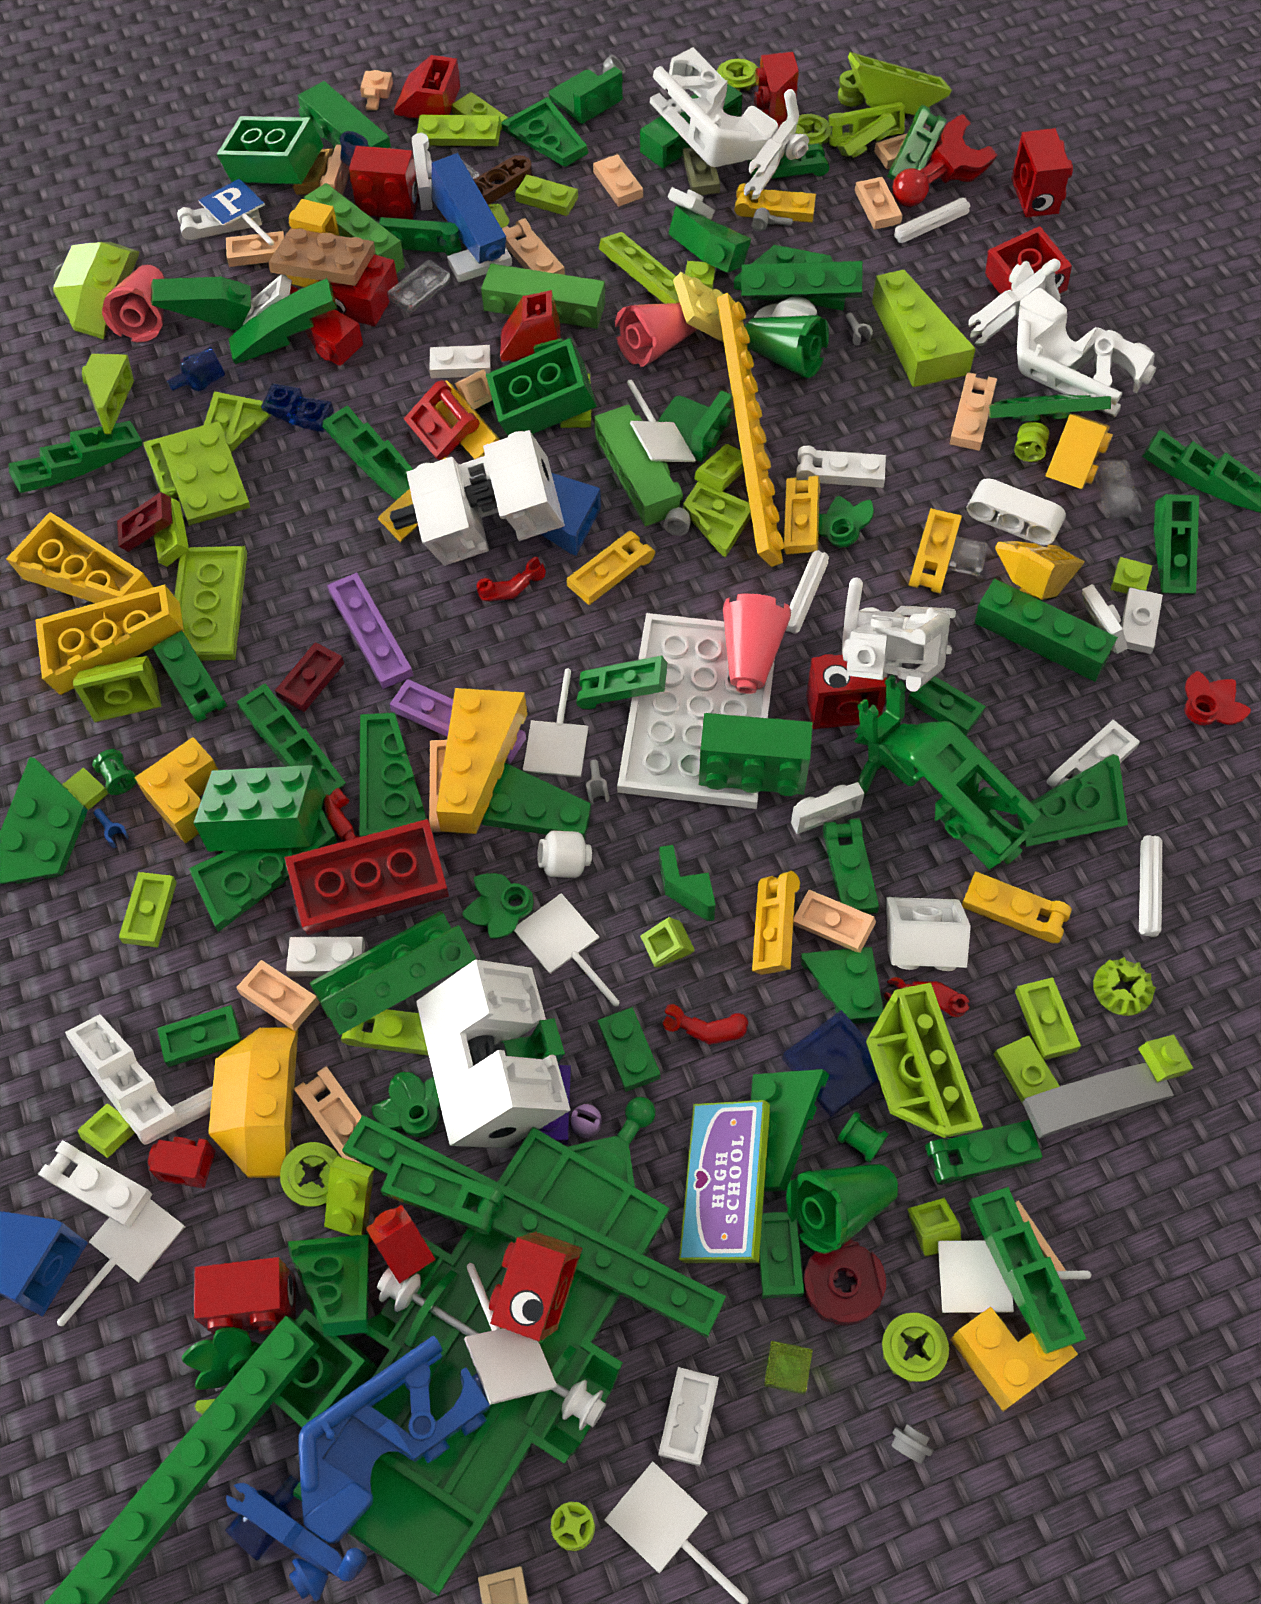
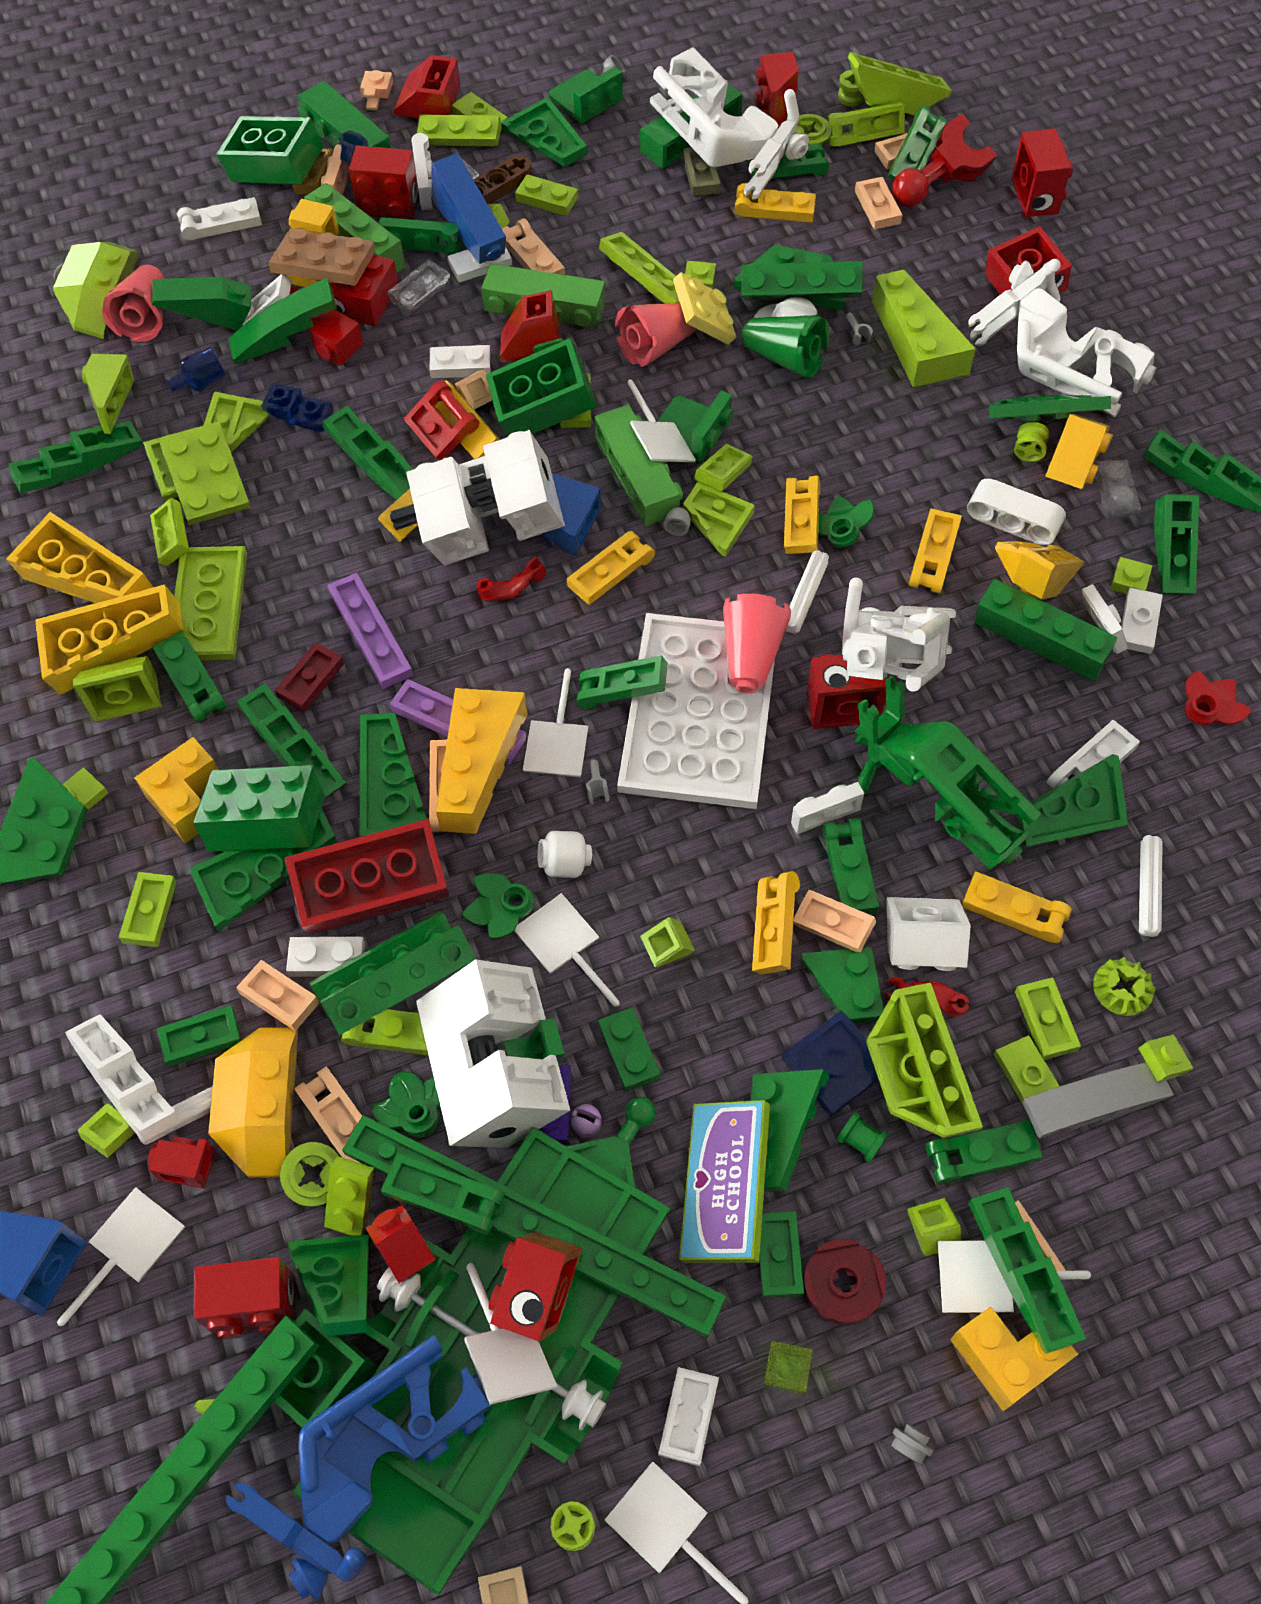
white plate [38,1140,152,1229] -> none
green bush [92,749,136,795] -> none
blue hand [93,808,129,848] -> none
dark red plate [117,492,172,552] -> none
green plate [182,1327,260,1390] -> none
blue piece [198,179,274,246] -> none
clear blue piece [225,1475,299,1561] -> none
light nougat plate [226,231,285,267] -> none
red arm [323,788,359,841] -> none
green wing [481,763,592,840] -> none
light nougat plate [593,154,643,207] -> none
green slope [659,845,716,921] -> none
red arm [663,1004,748,1045] -> none
white plate [668,187,715,220] -> none
green slope [668,205,751,273] -> none
green brick [698,713,813,796] -> none
lime gear [717,59,758,91] -> none
yellow plate [717,293,784,567] -> none
light grey hand [751,208,793,232] -> none
green cone [786,1164,898,1254] -> none
white plate [796,446,886,488] -> none
lime plate [837,113,897,158] -> none
lime gear [882,1313,949,1382] -> none
white axle [894,197,970,243] -> none
green plate [907,676,986,736] -> none
light nougat plate [949,372,997,451] -> none
clear plate [949,536,988,576] -> none

